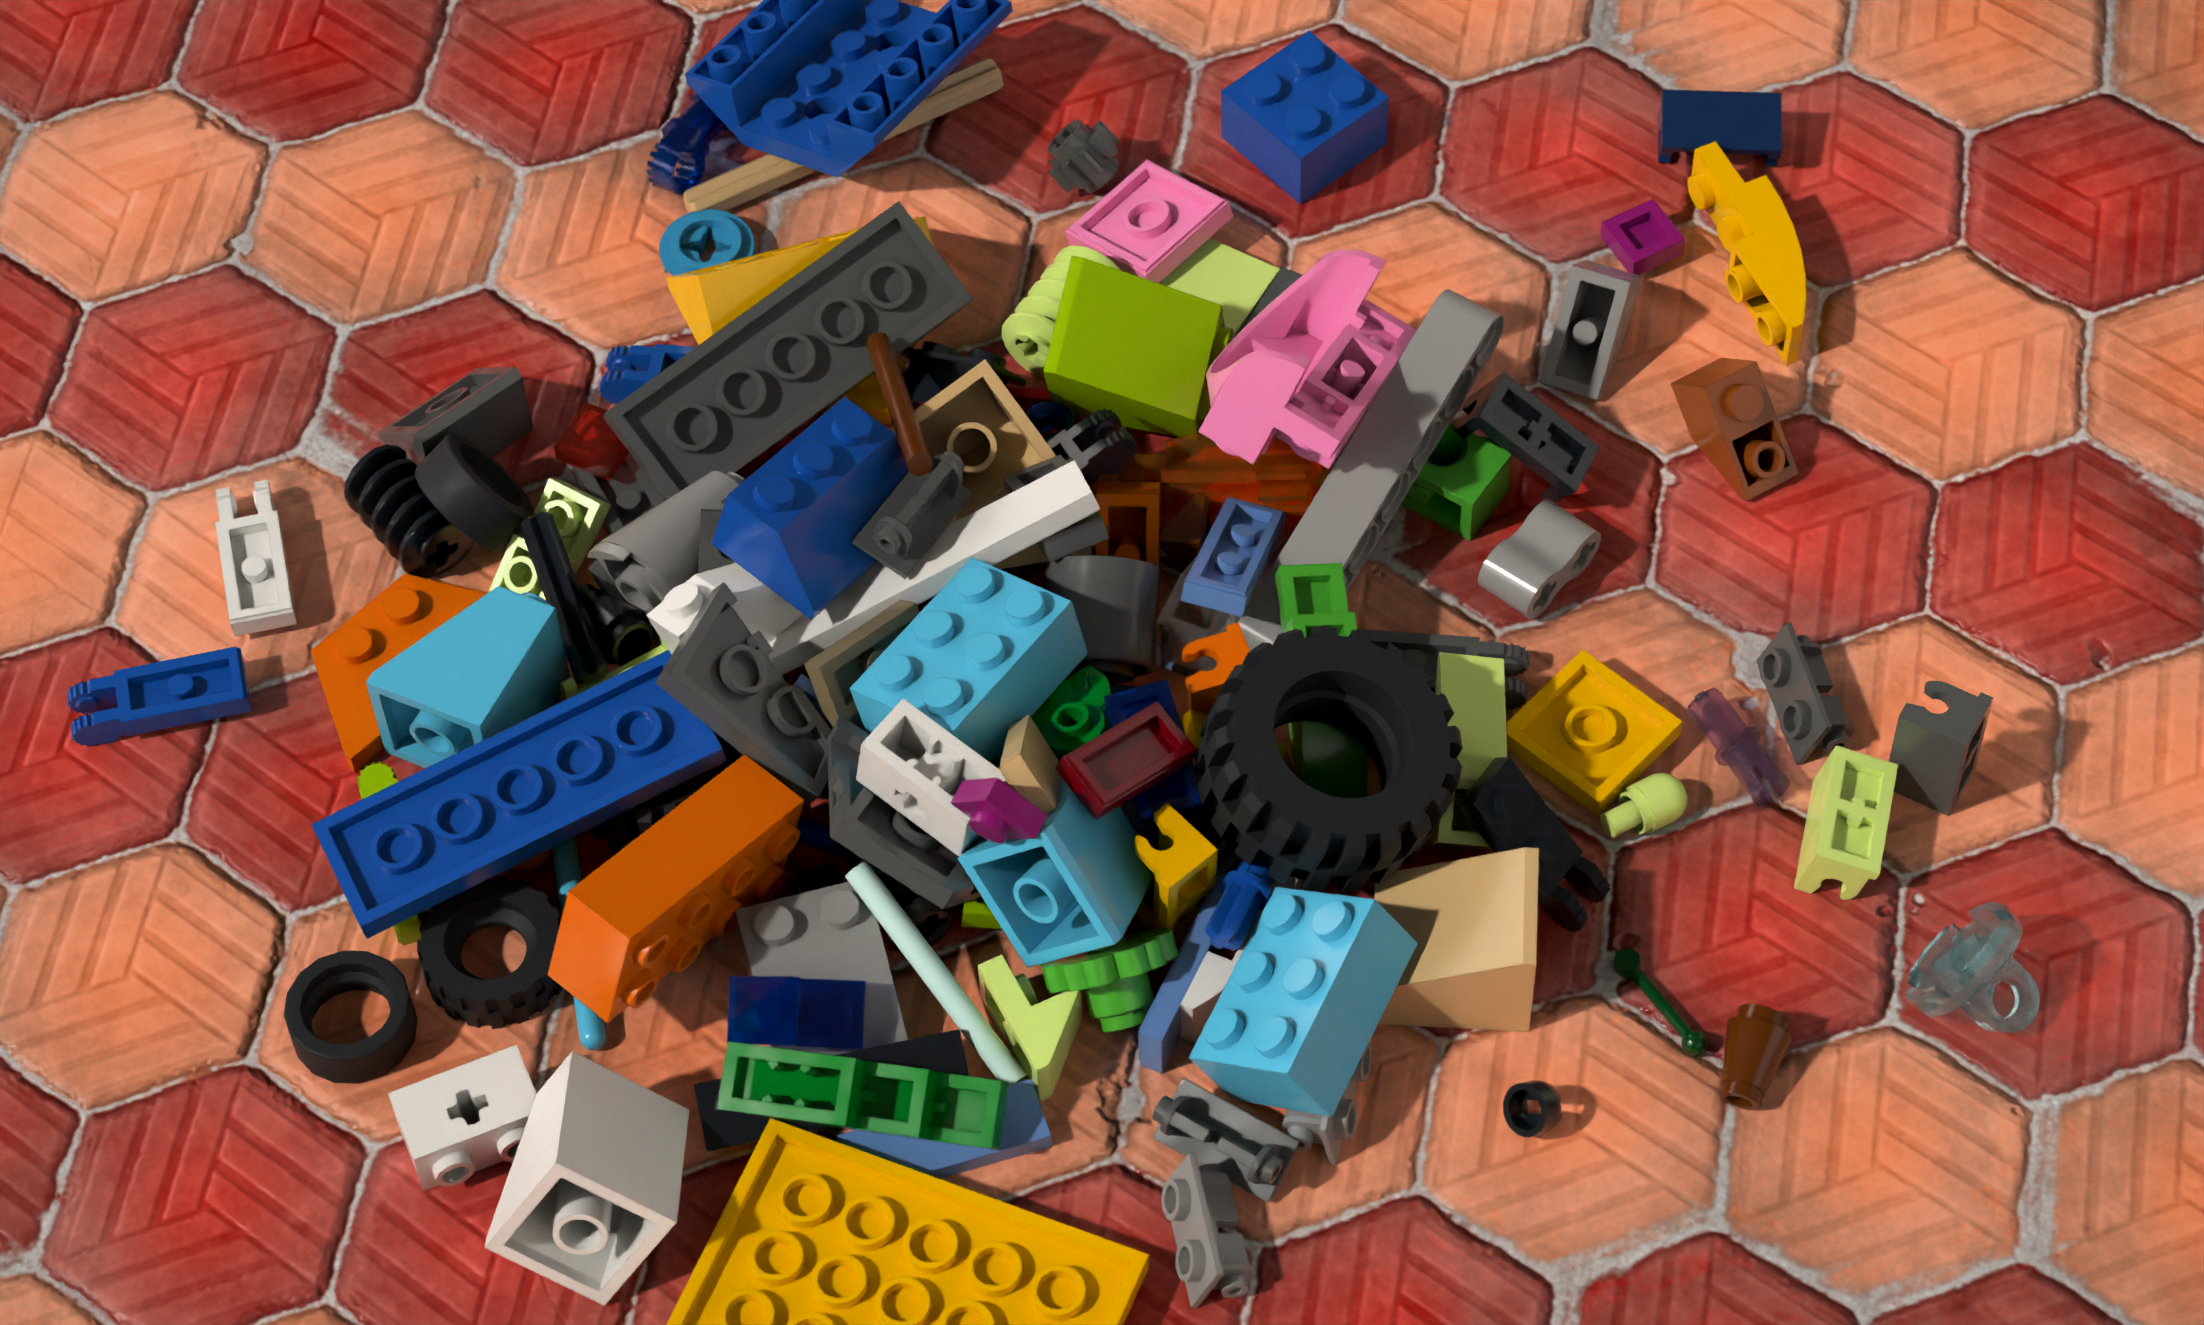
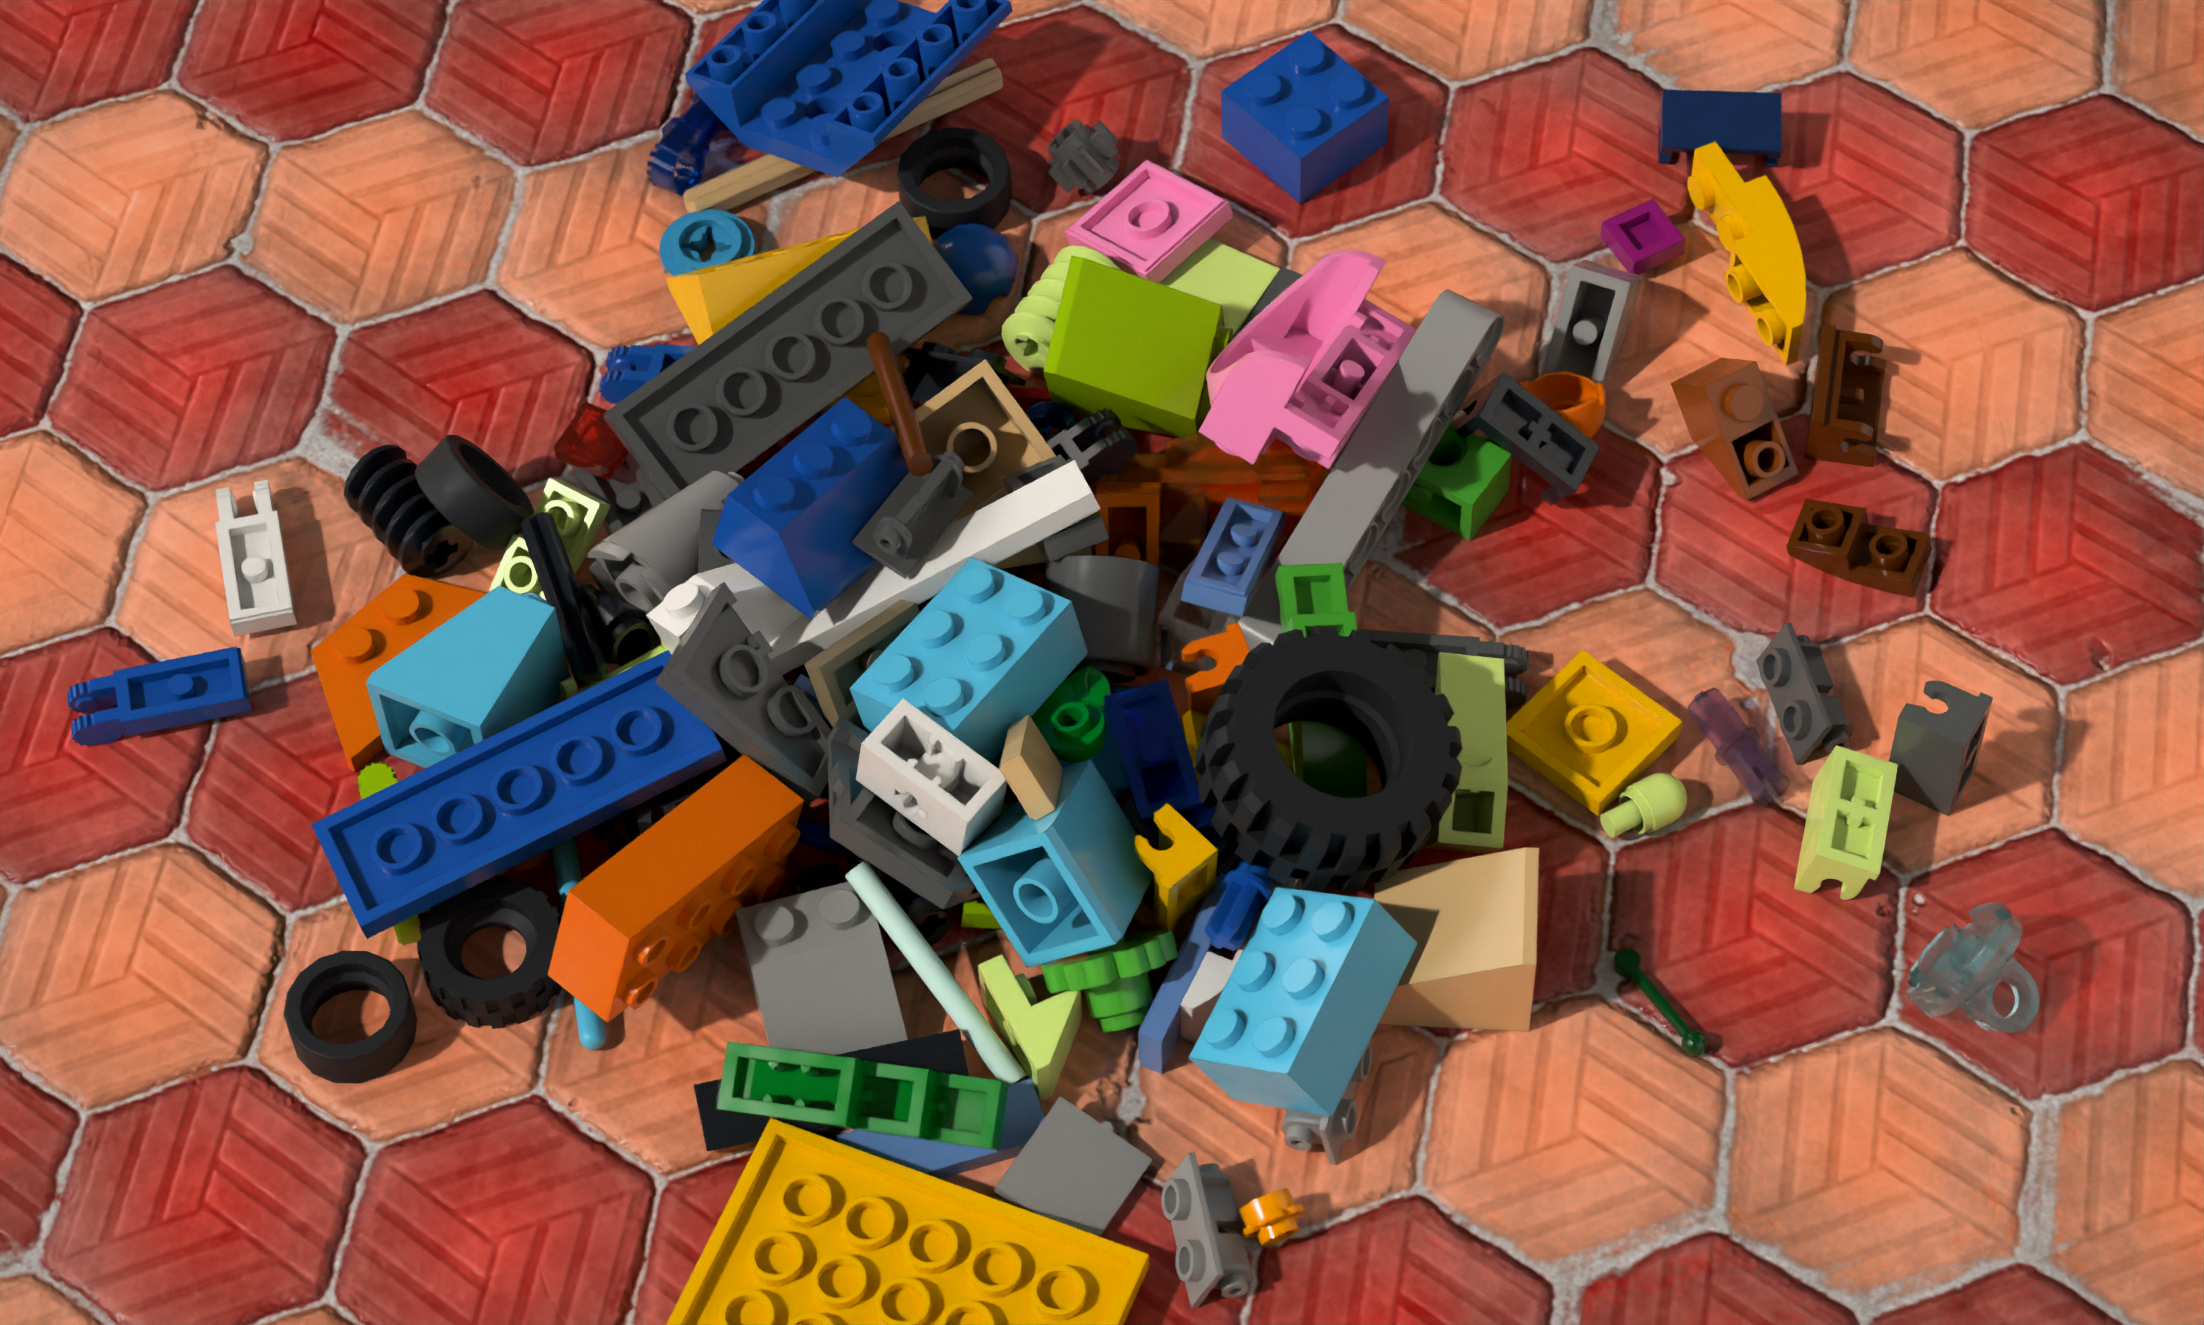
dark grey slope [378,367,533,465] -> none
white brick [388,1045,537,1191] -> none
white slope [484,1051,689,1305] -> none
clear blue slope [727,976,866,1049] -> none
magenta plate [951,778,1048,843] -> none
dark red tile [1055,701,1198,820] -> none
dark grey hinge [1152,1078,1300,1202] -> none
black hinge [1458,757,1611,933] -> none
light grey axle [1477,499,1601,620] -> none
black hinge [1503,1080,1563,1137] -> none
reddish brown cone [1720,1004,1793,1110] -> none
none -> black tyre [897,127,1012,239]
none -> blue hair [933,223,1019,316]
none -> light grey piece [994,1096,1153,1237]
none -> light orange plate [1239,1188,1305,1247]
none -> orange hair [1519,371,1607,439]
none -> reddish brown slope [1786,499,1932,597]
none -> reddish brown hinge [1805,324,1886,467]

